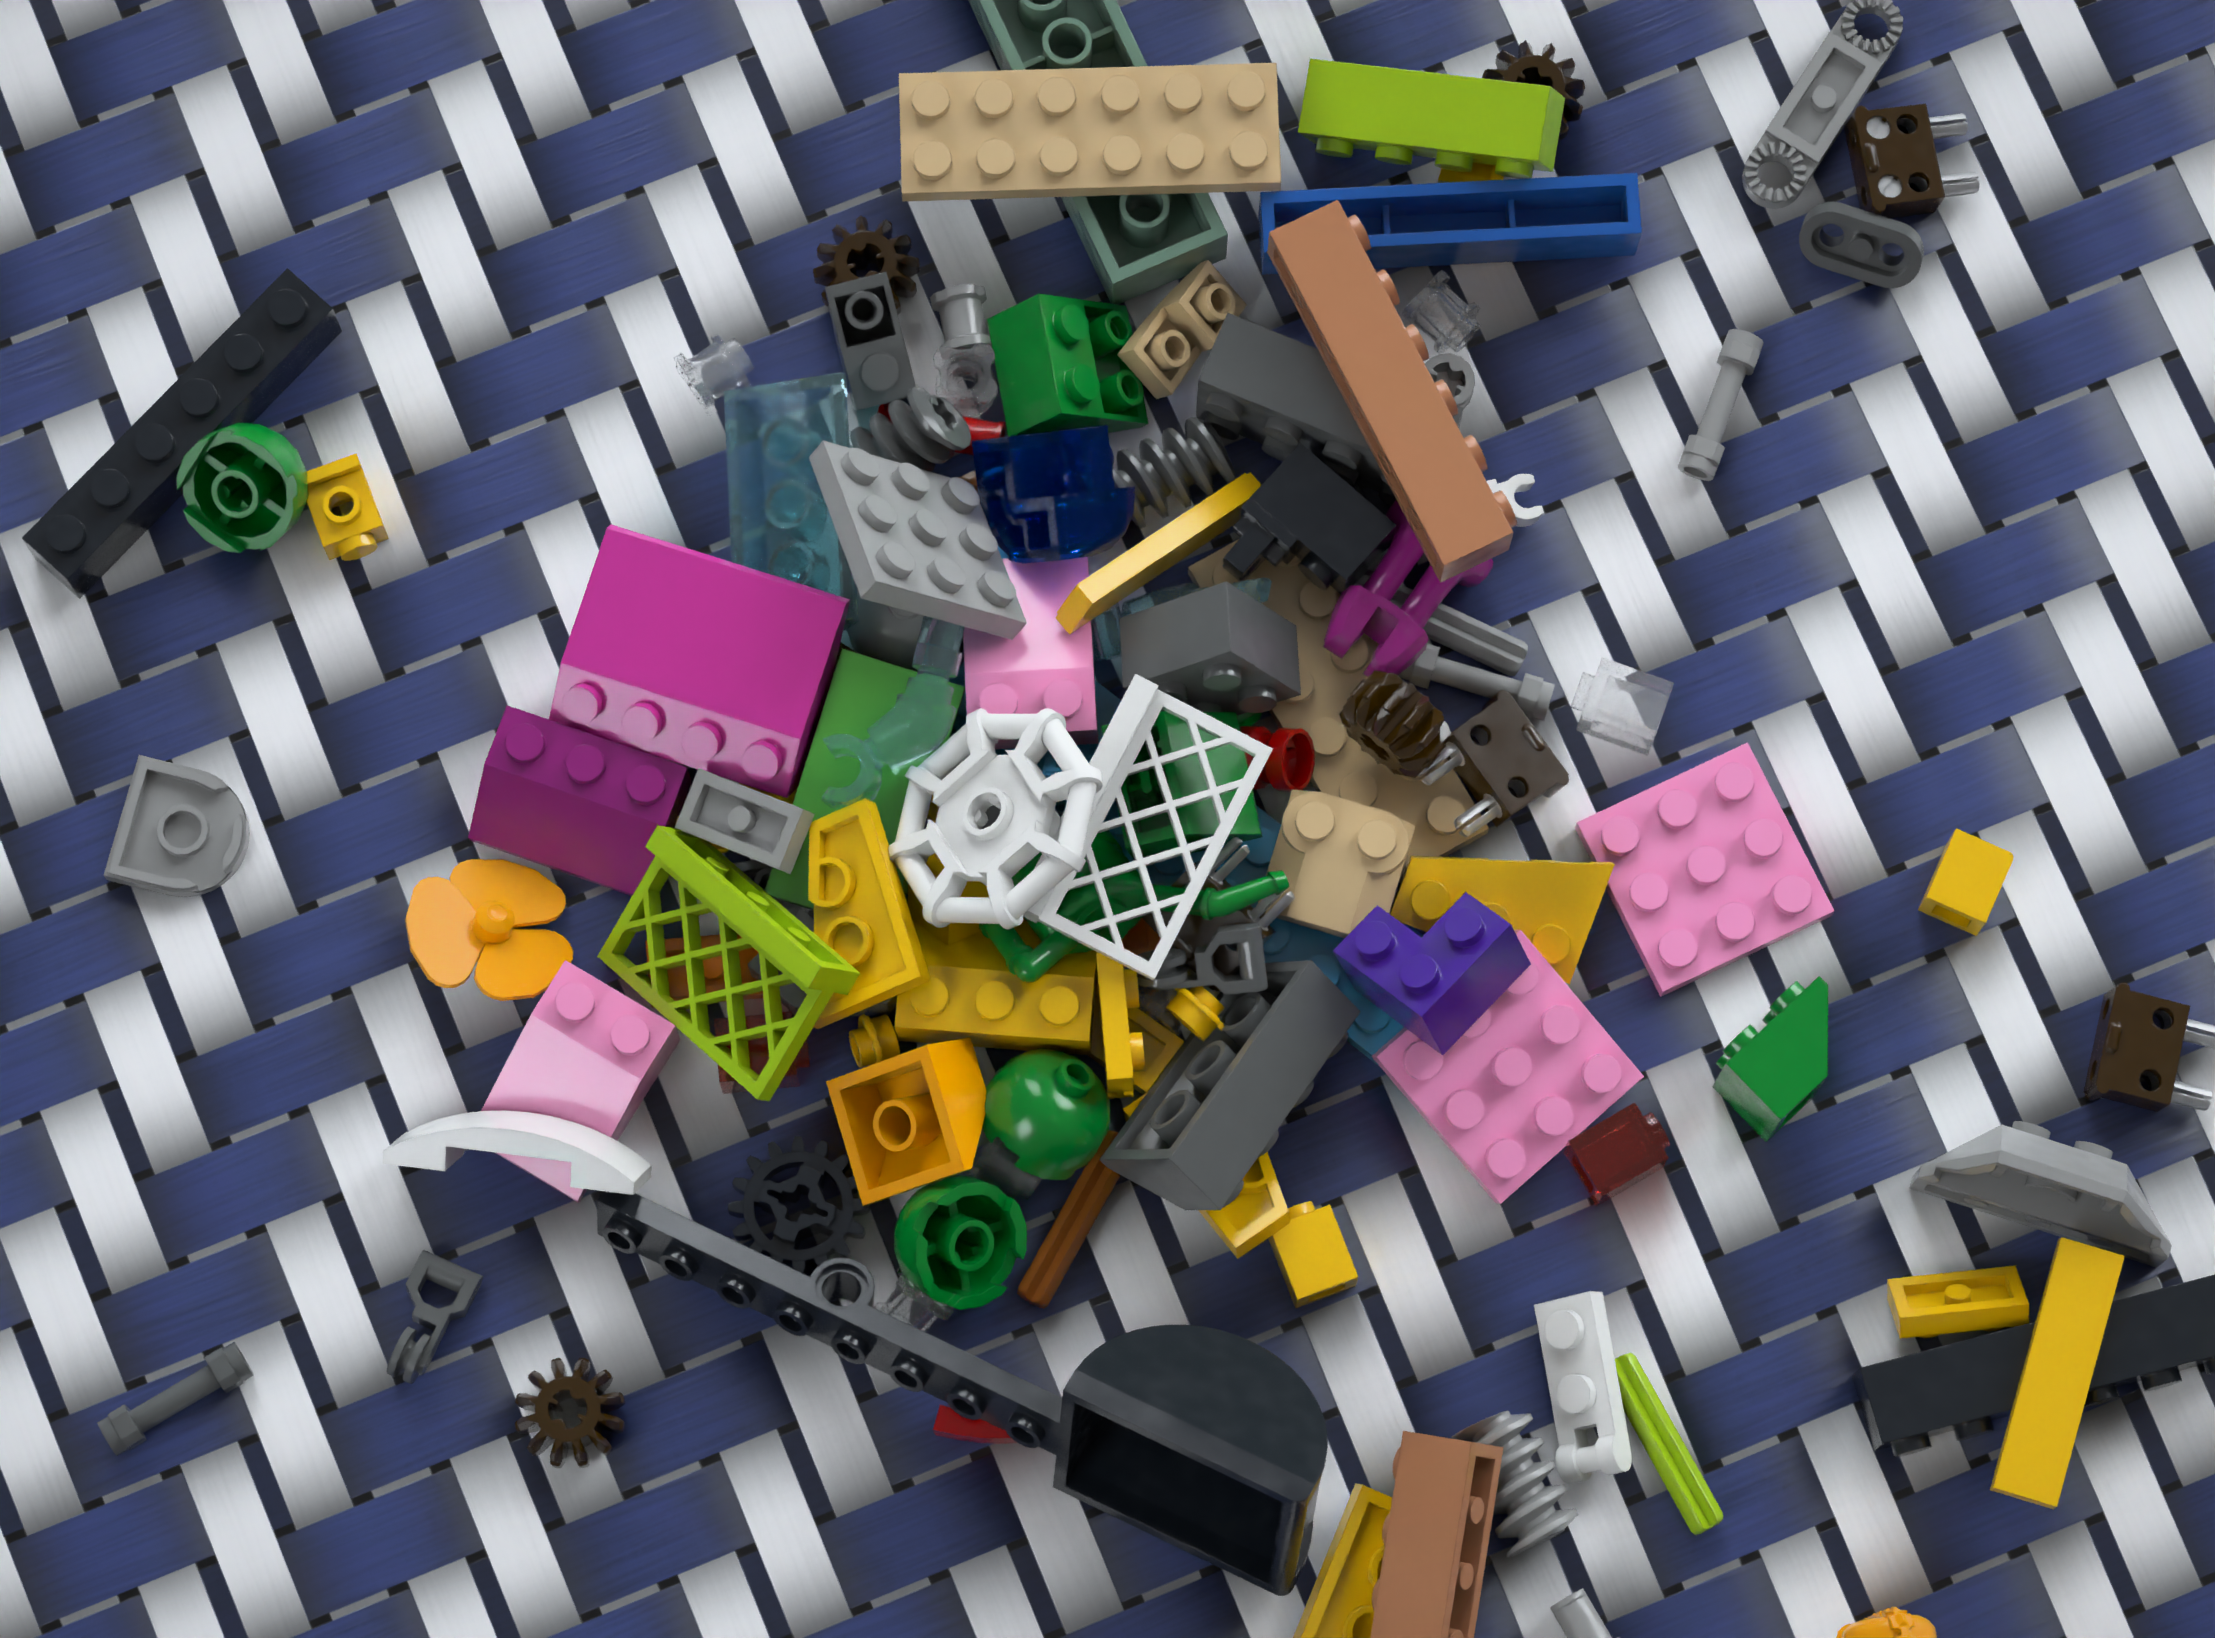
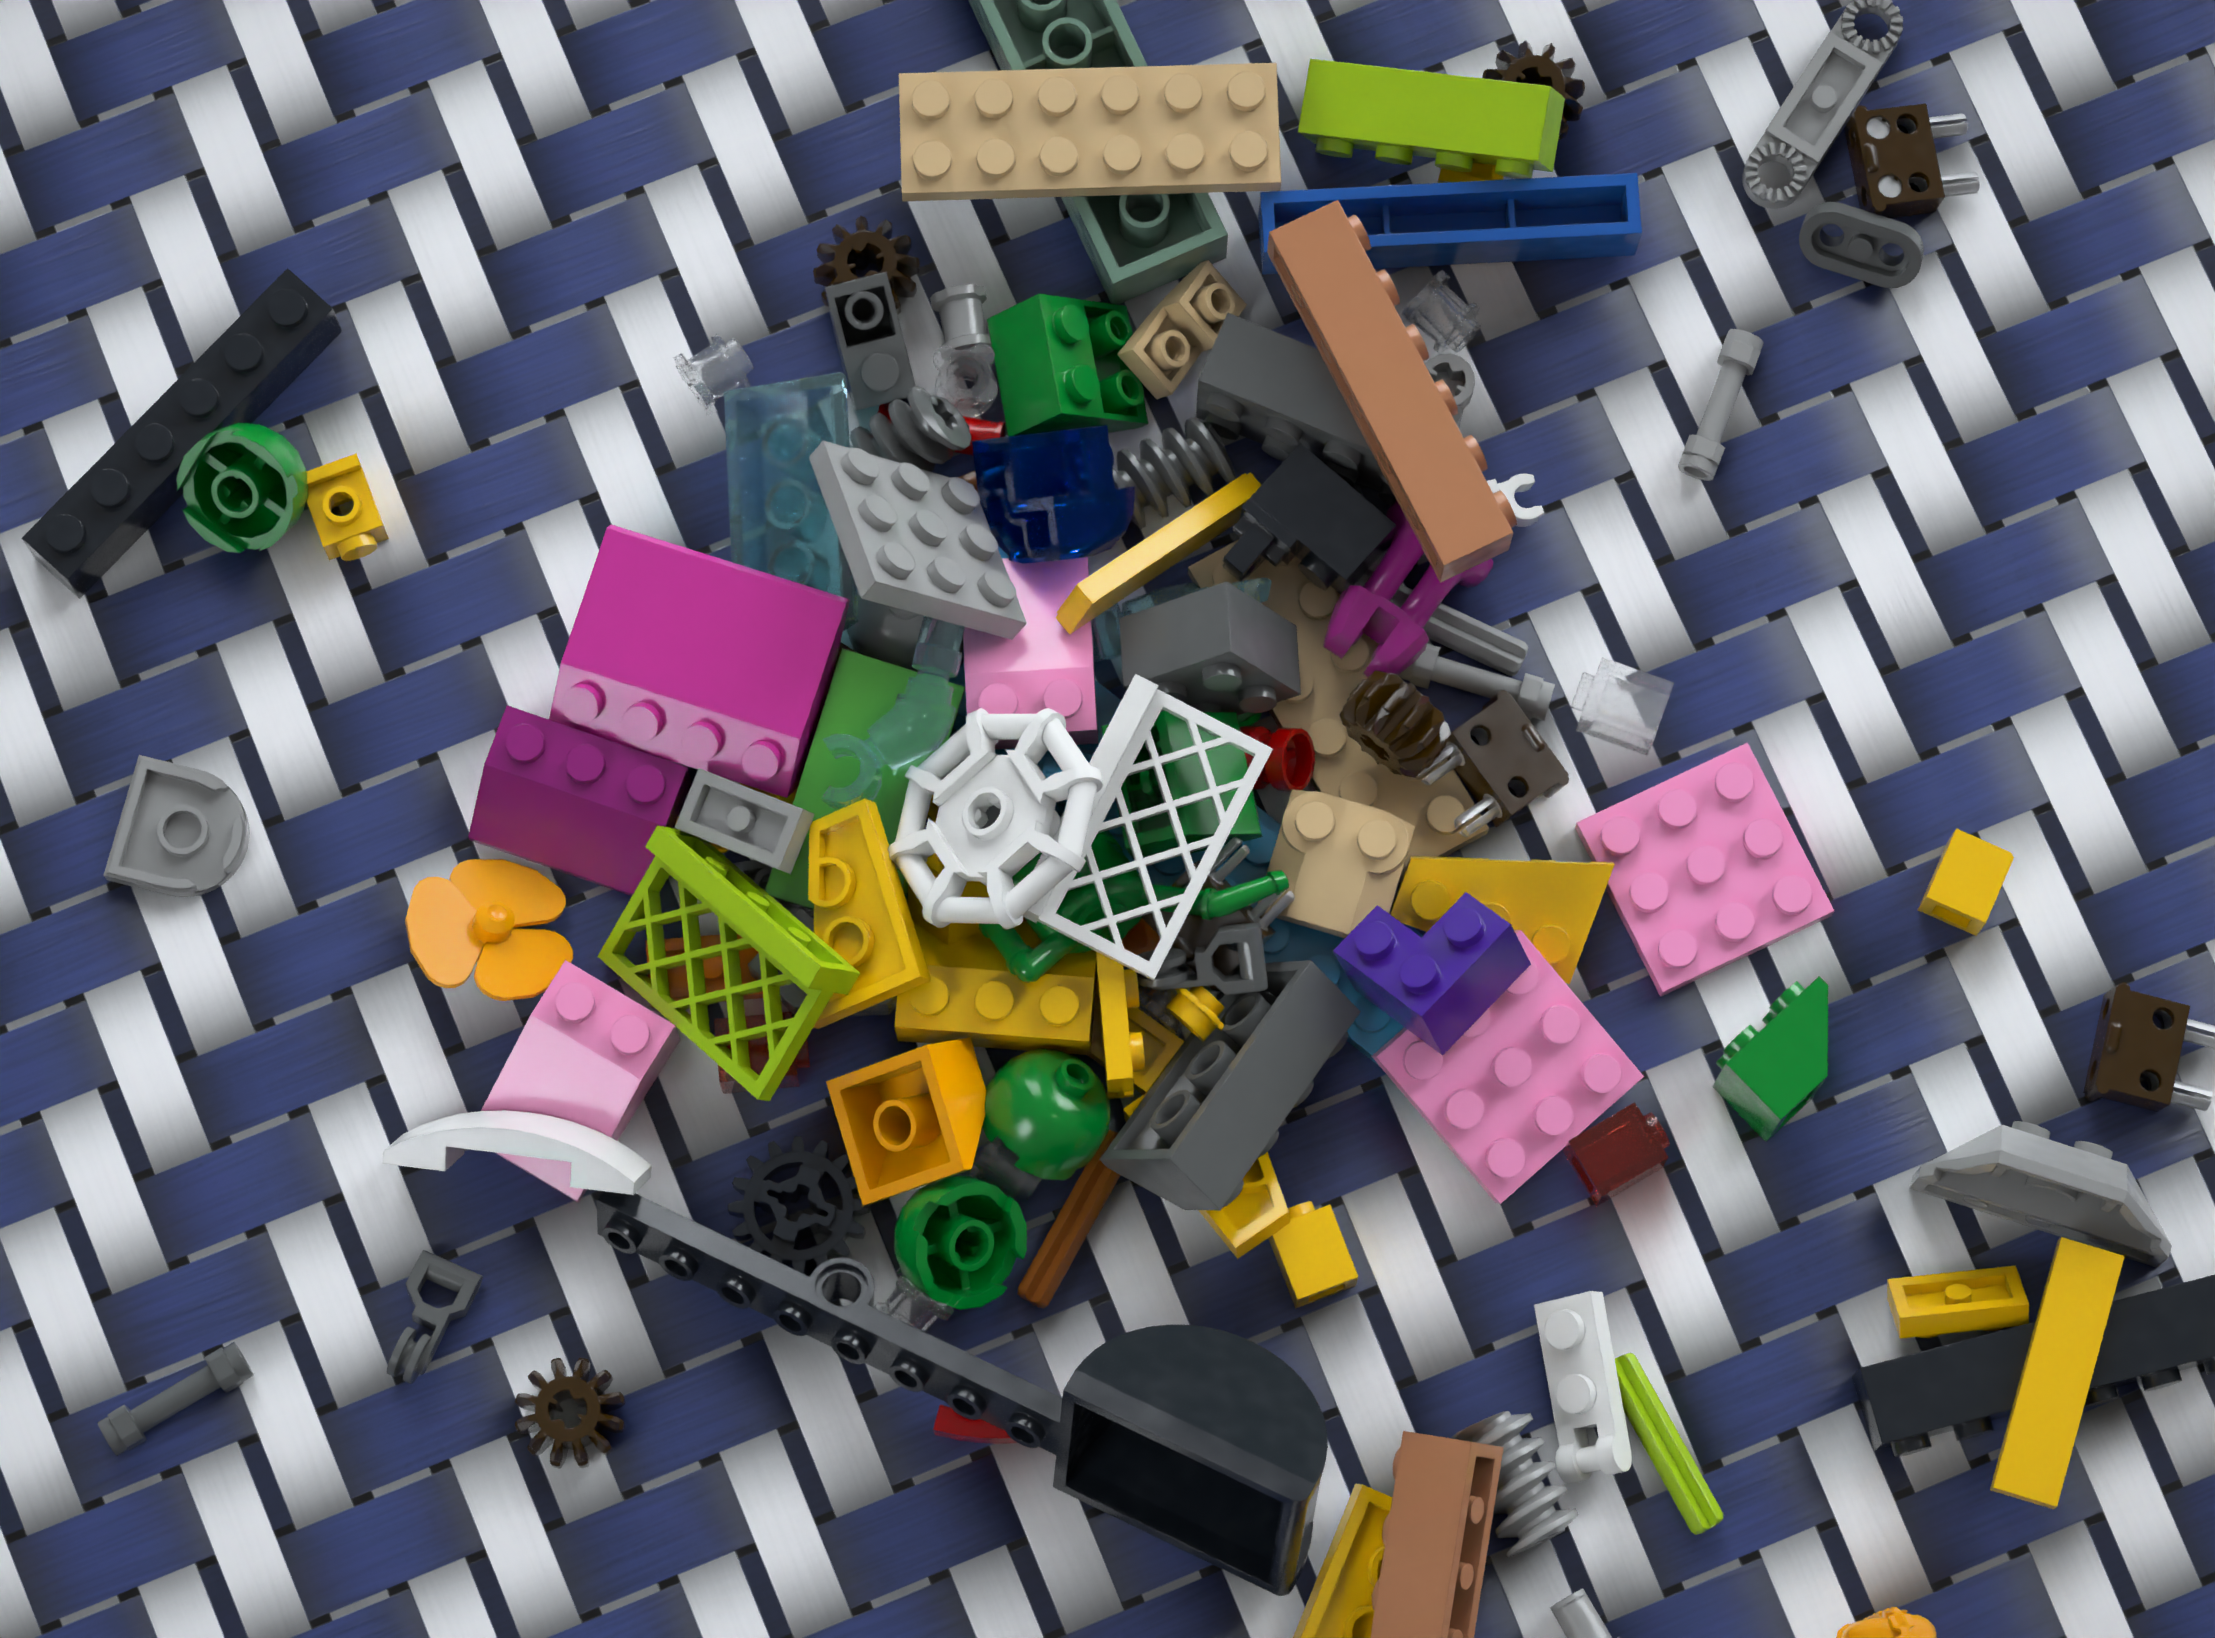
yellow plate [849,1014,900,1068] -> none

